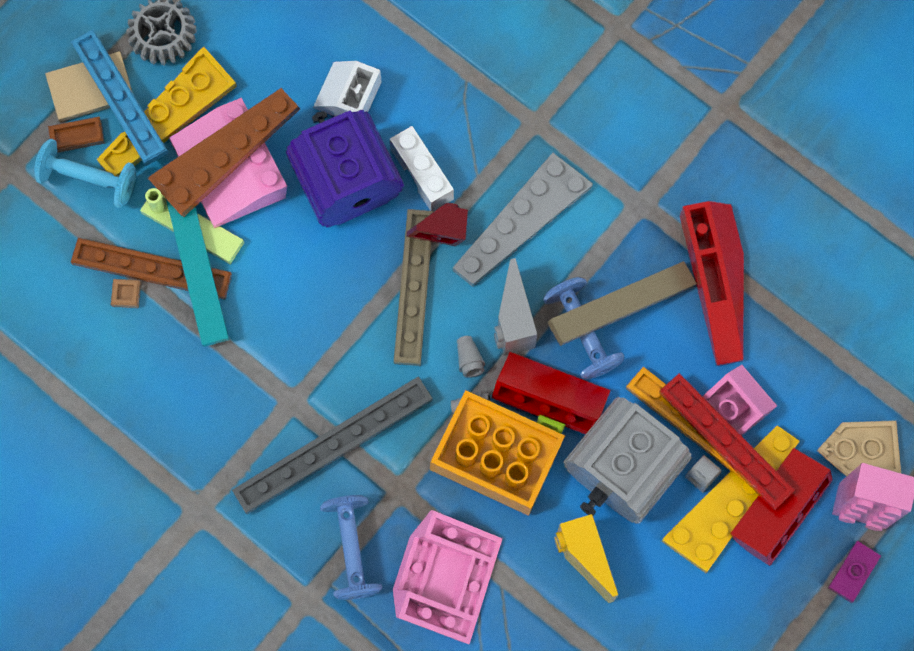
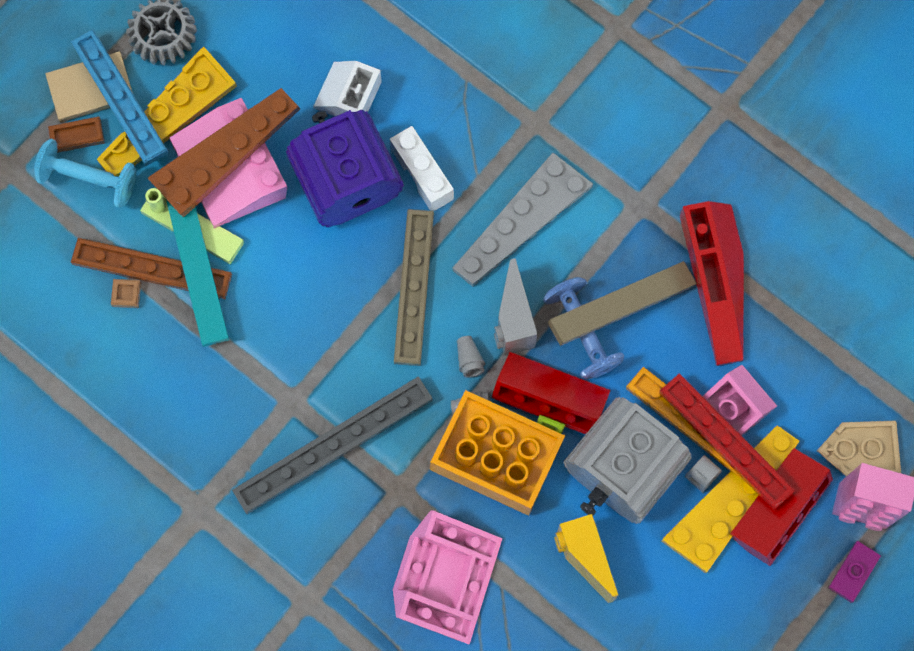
medium blue hose [320,495,382,600] -> none
dark red slope [406,203,468,246] -> none

